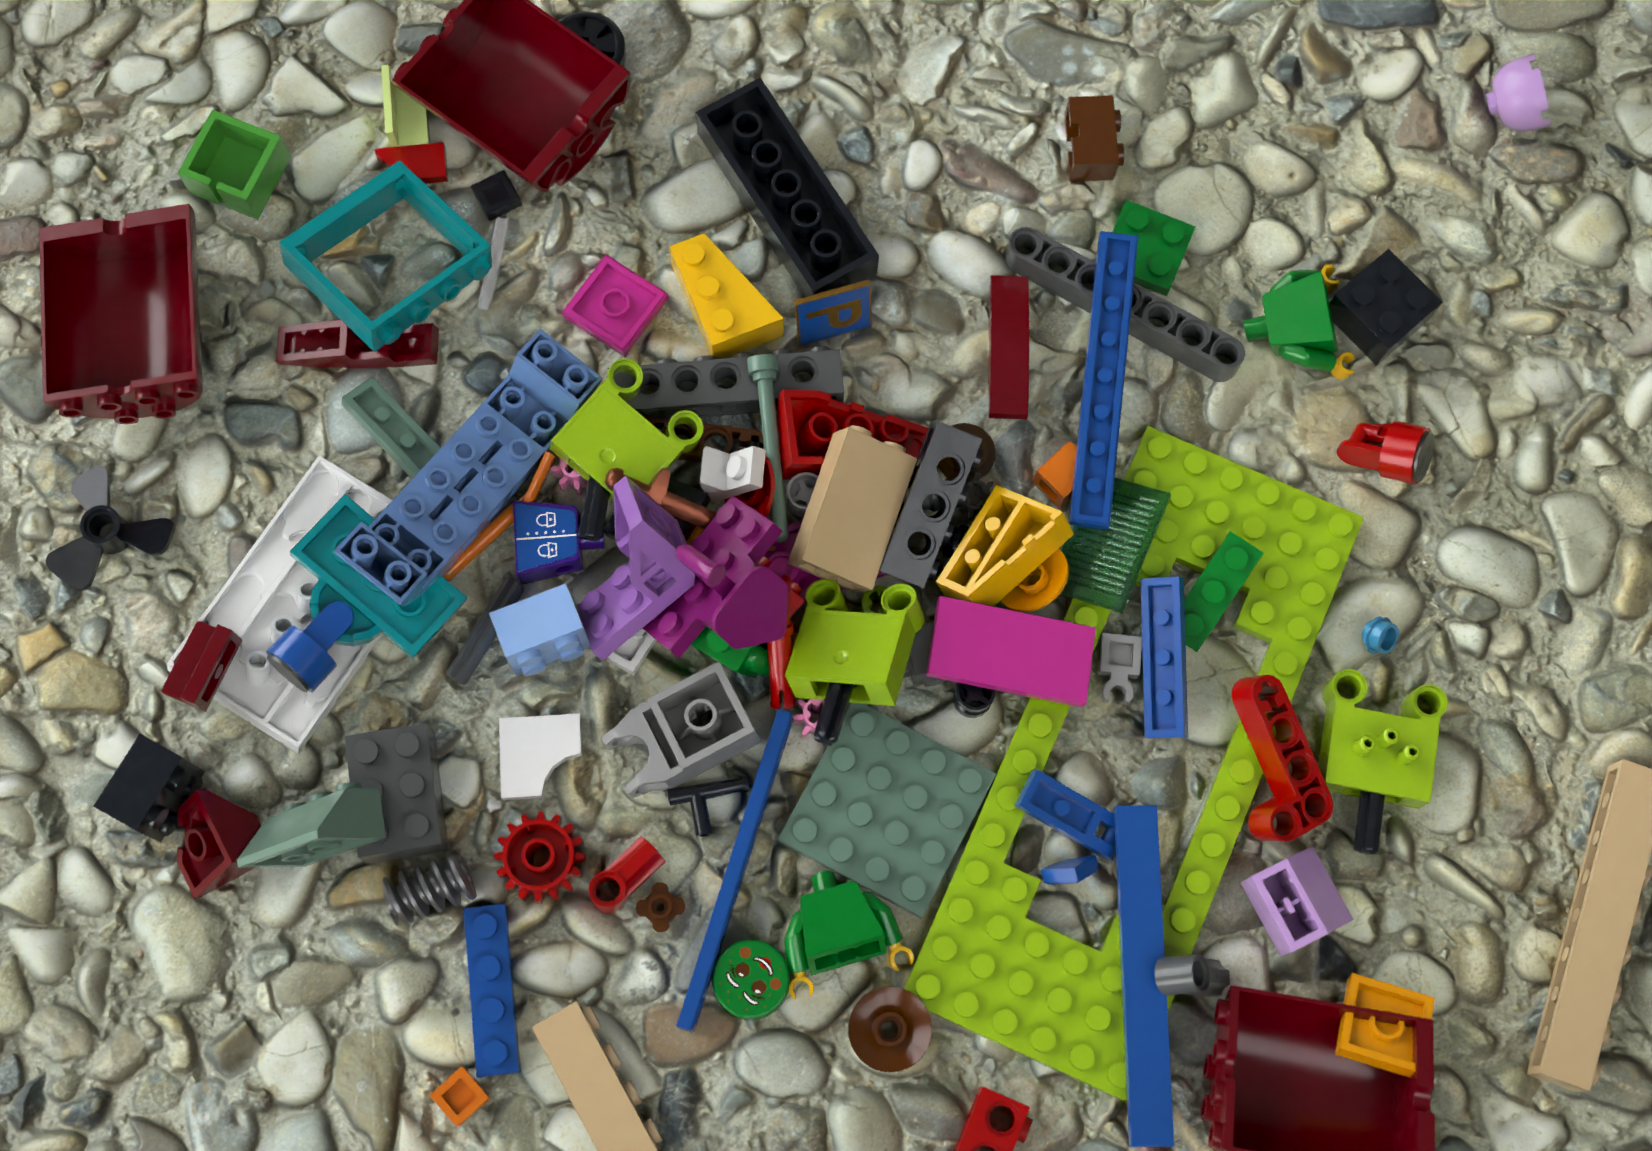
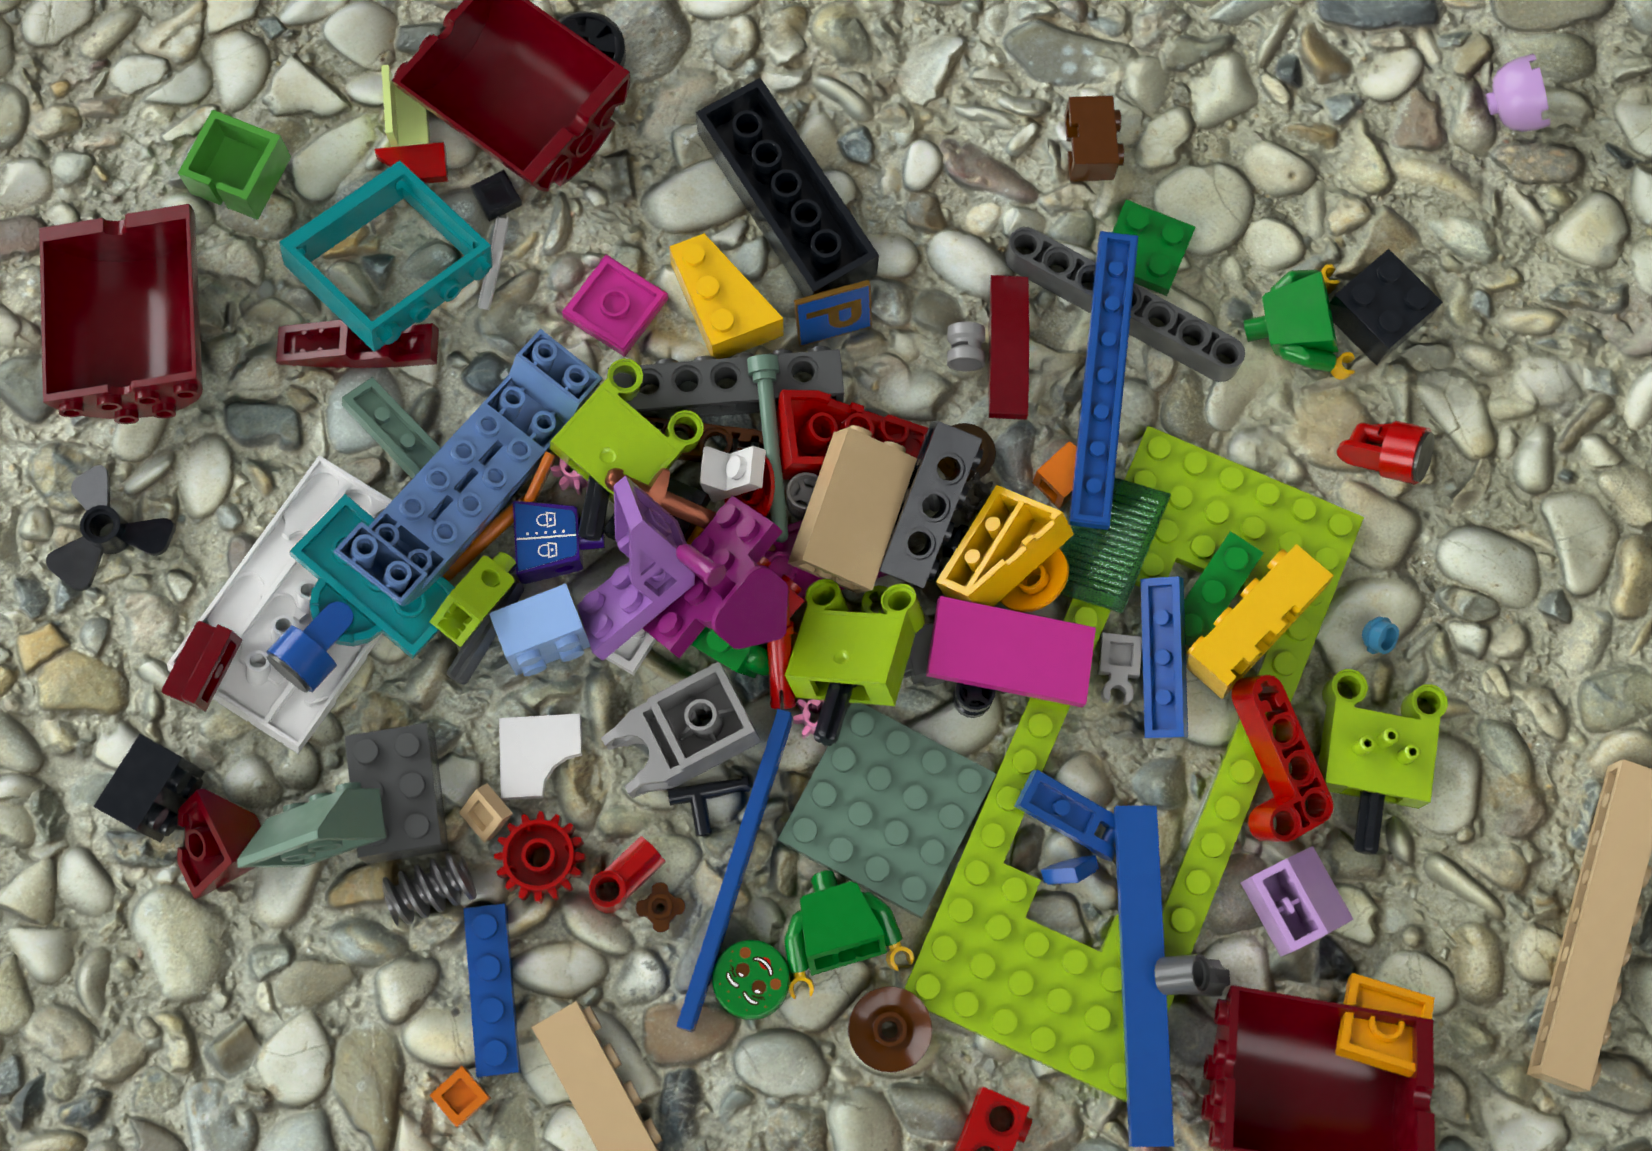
none -> lime torso [429,552,517,647]
none -> tan plate [458,783,513,843]
none -> light grey wheel [947,322,985,371]
none -> yellow wedge [1186,544,1334,700]

